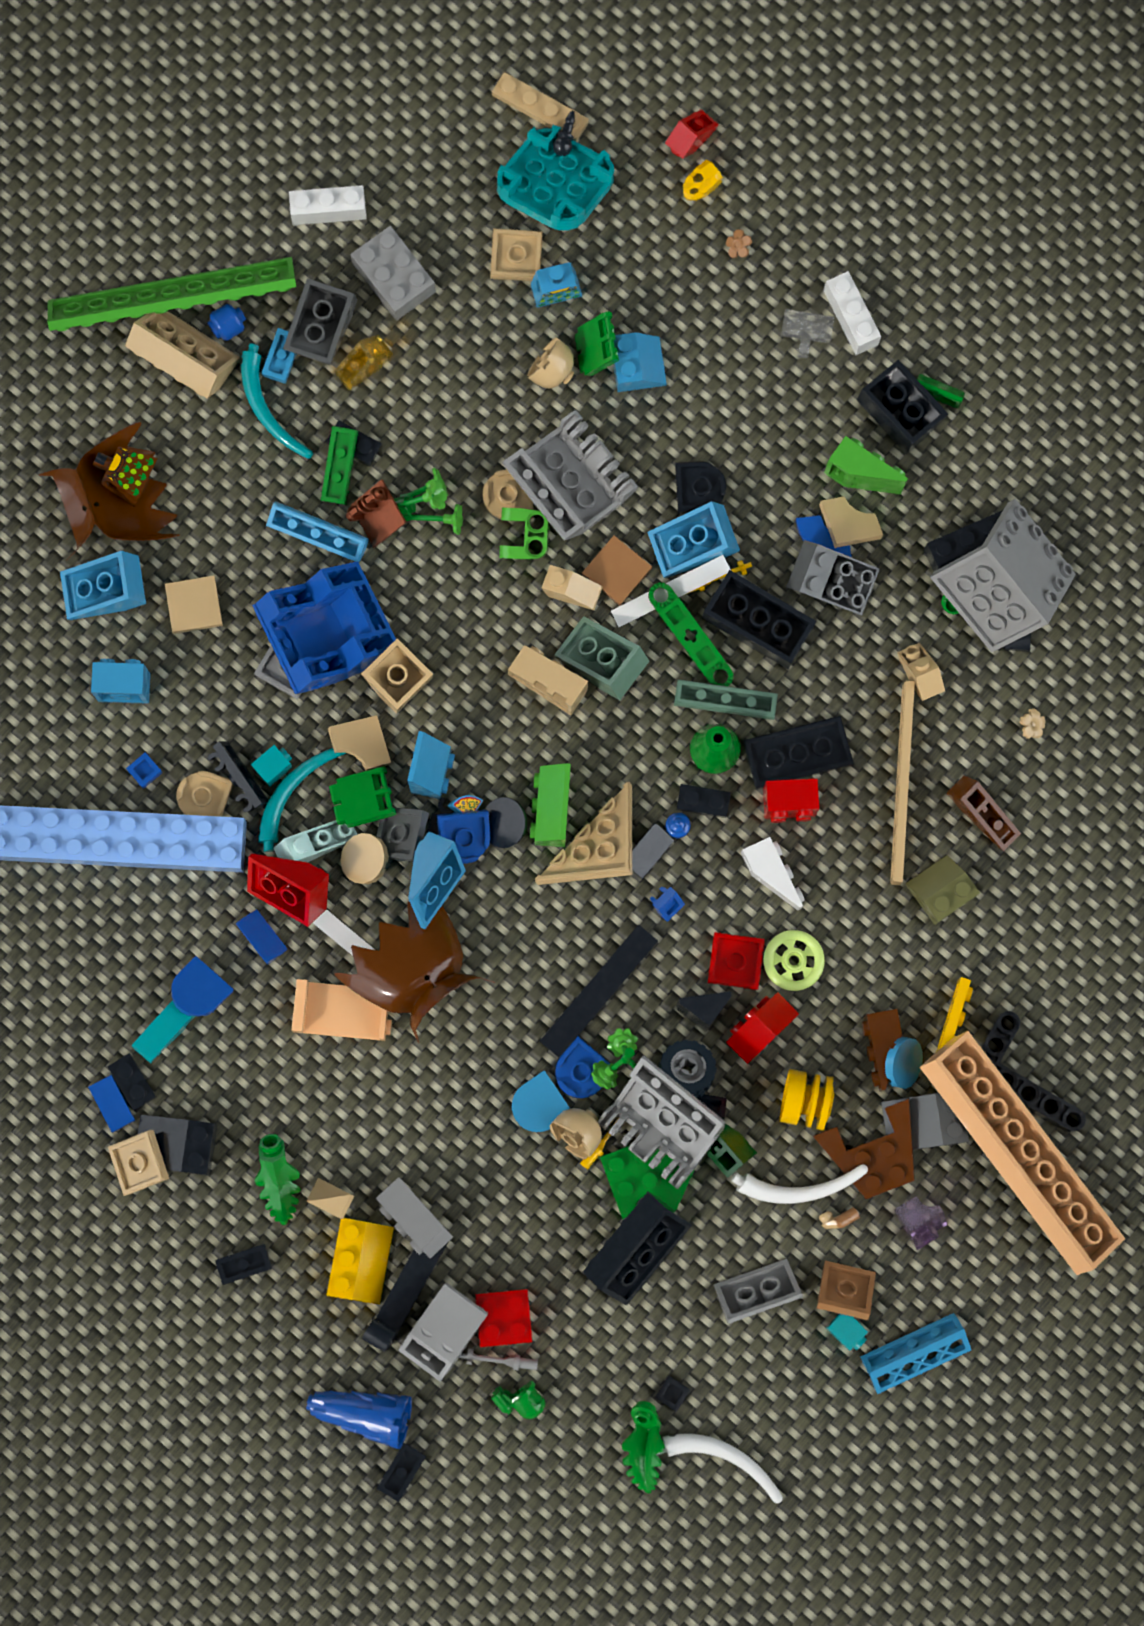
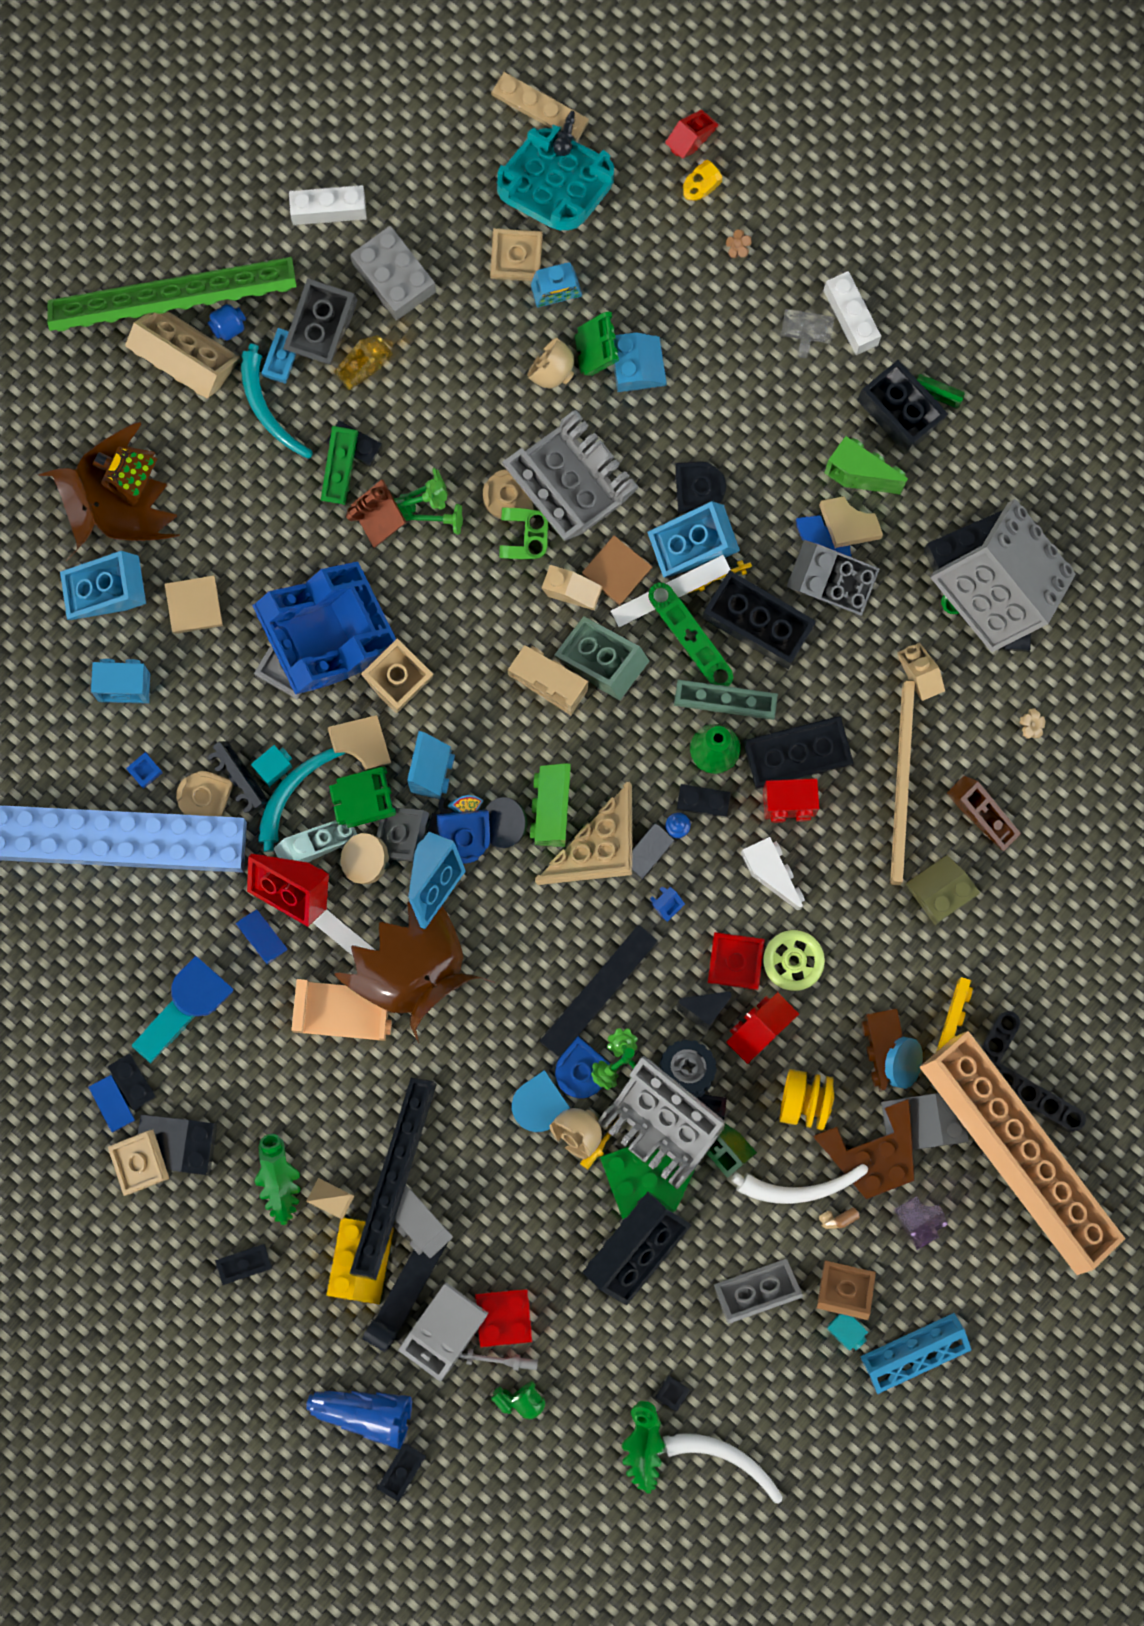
dark azure brick [266,501,369,562] -> none
none -> black tile [350,1077,437,1281]

